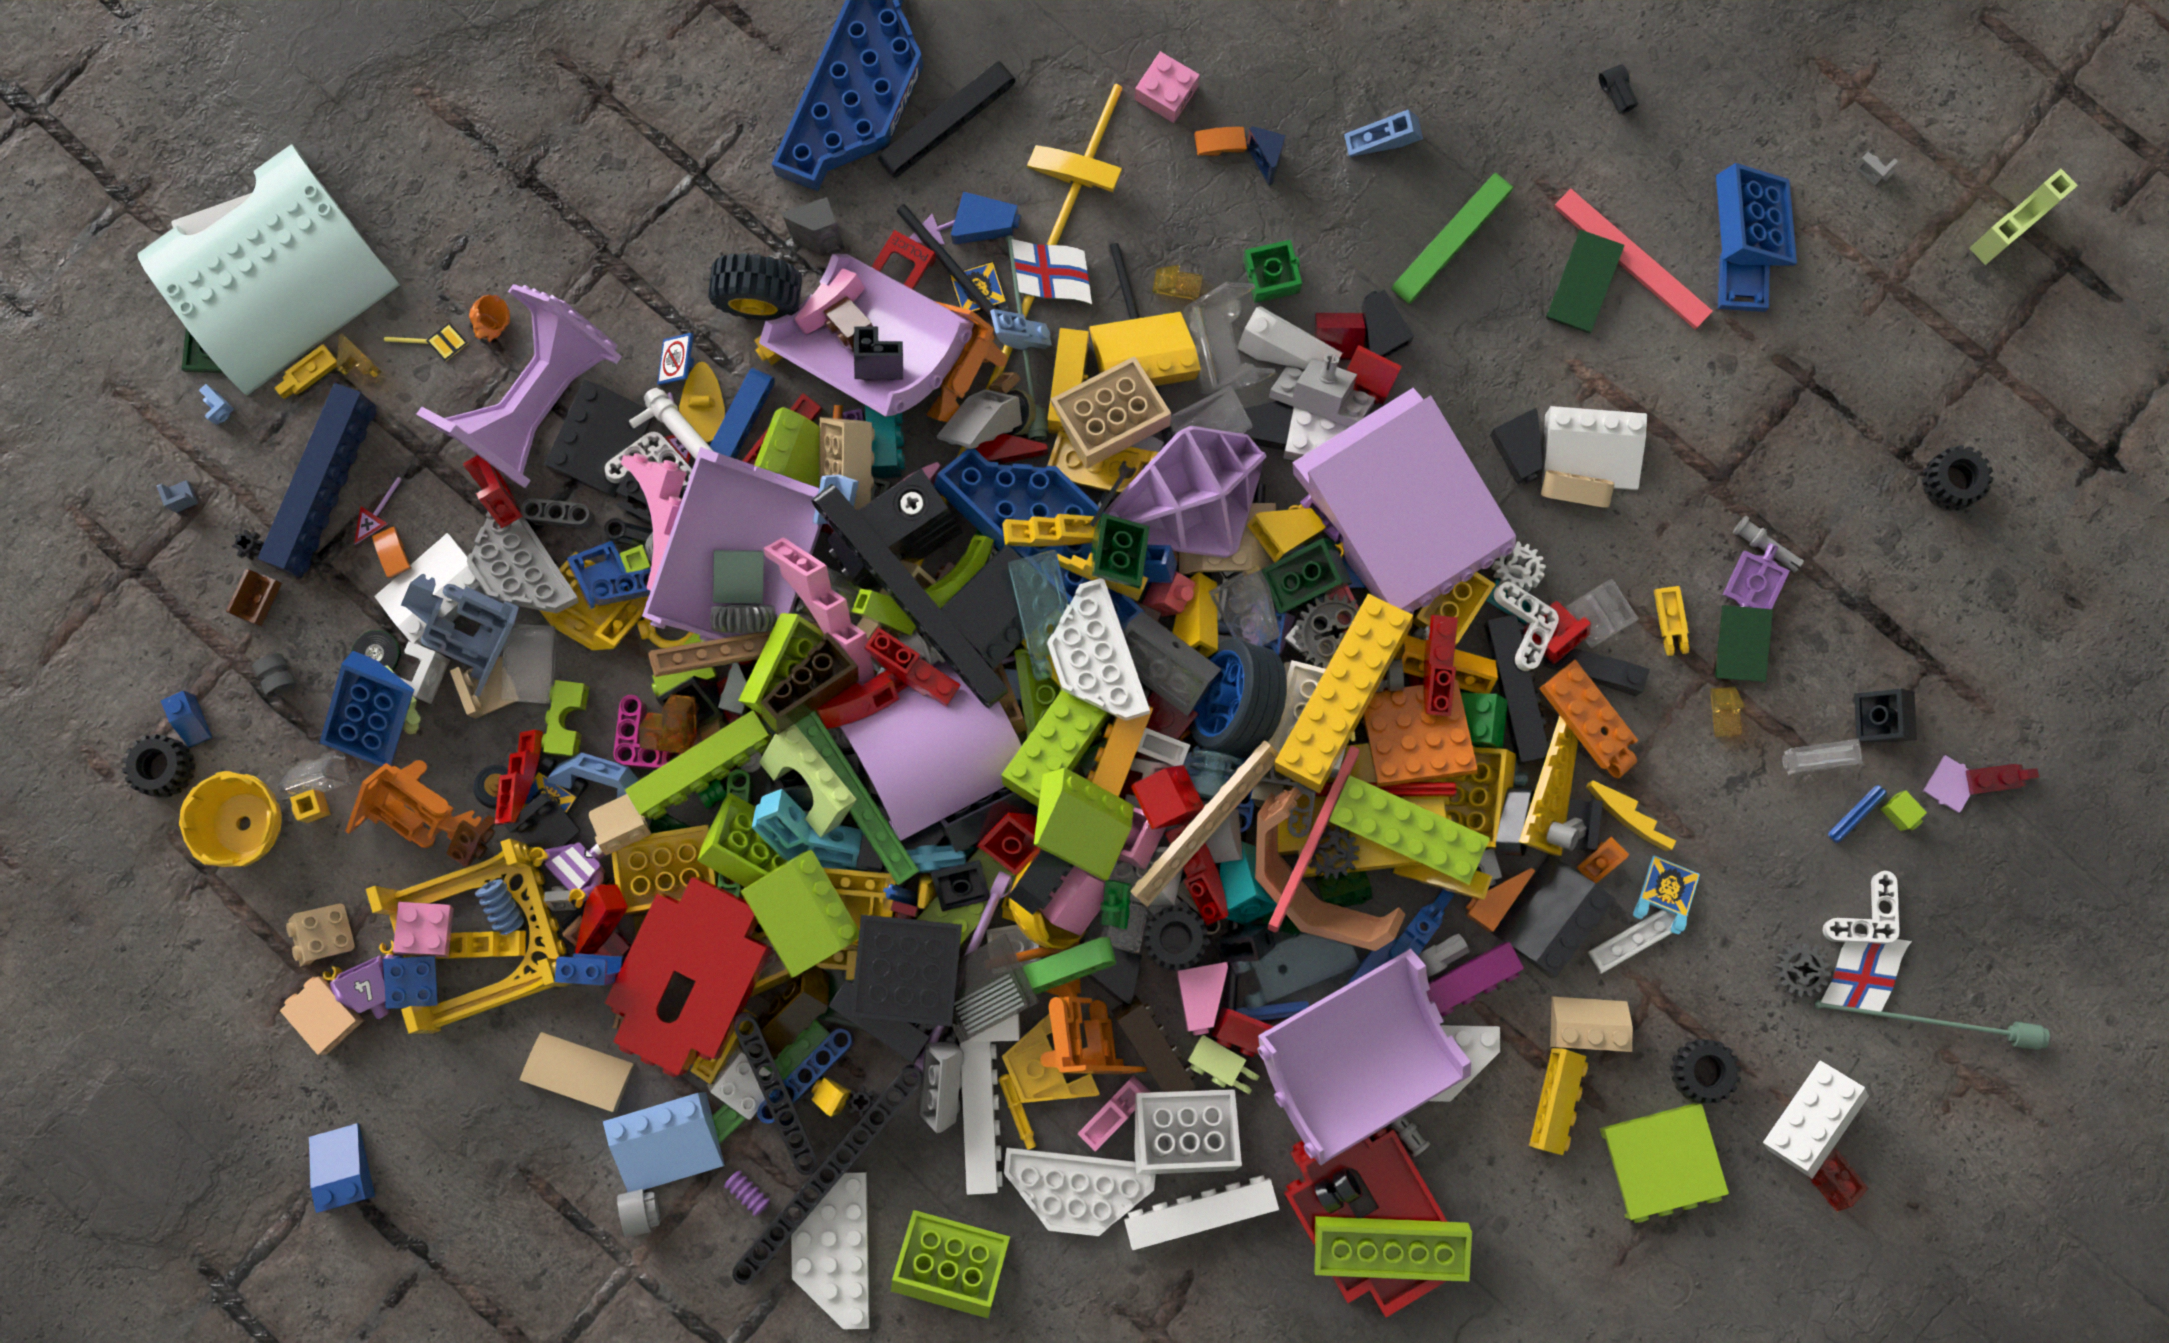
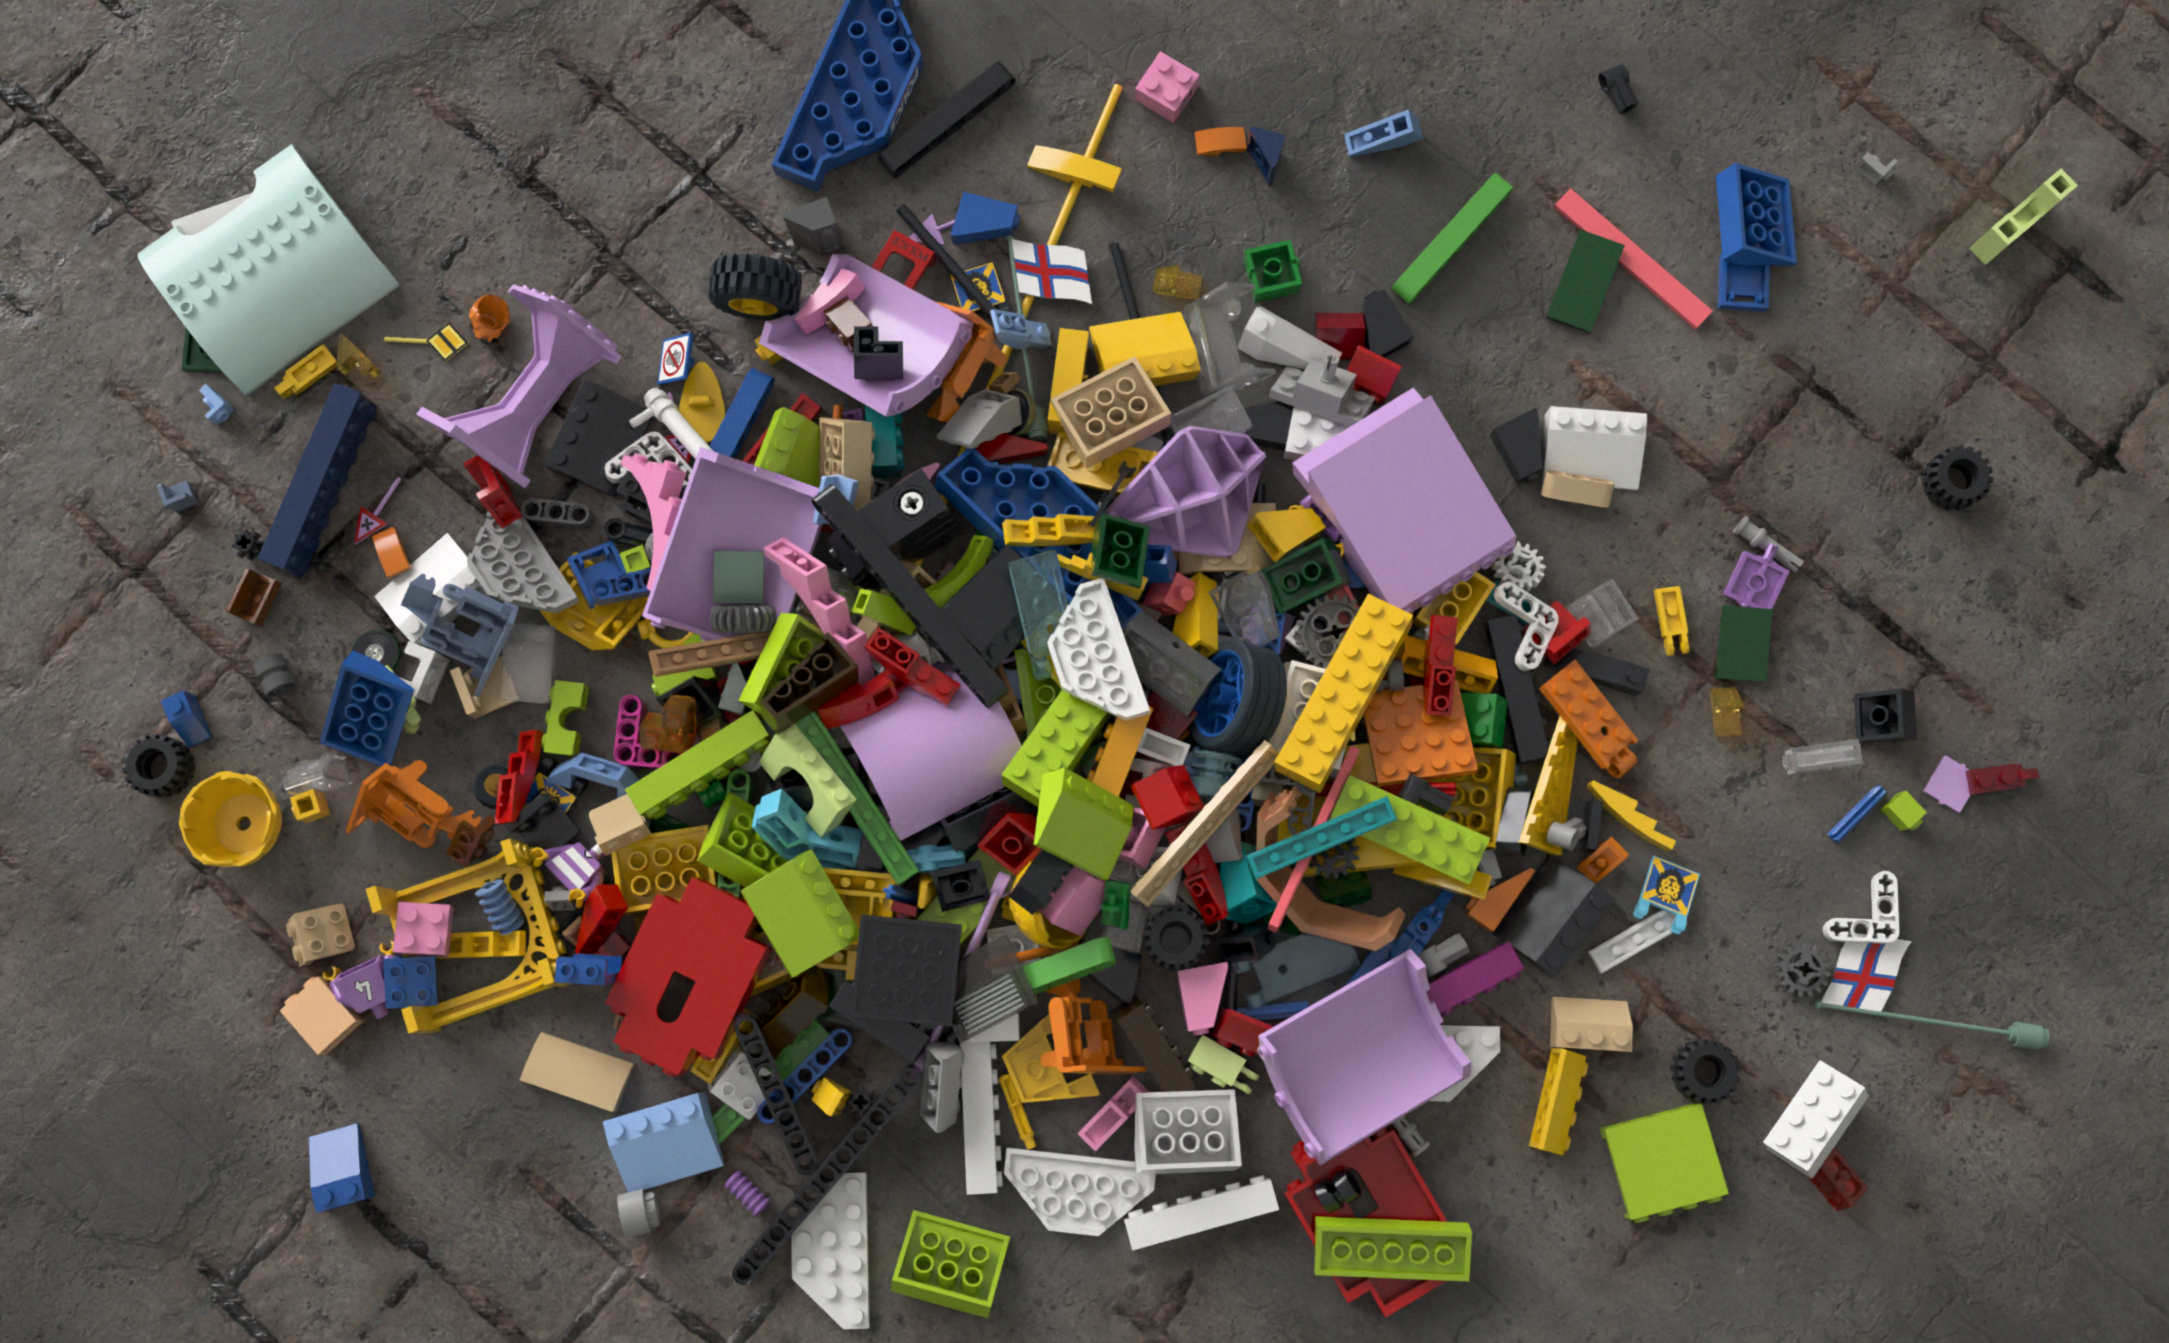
none -> teal tile [1246,796,1397,879]
none -> black piece [1399,773,1454,817]

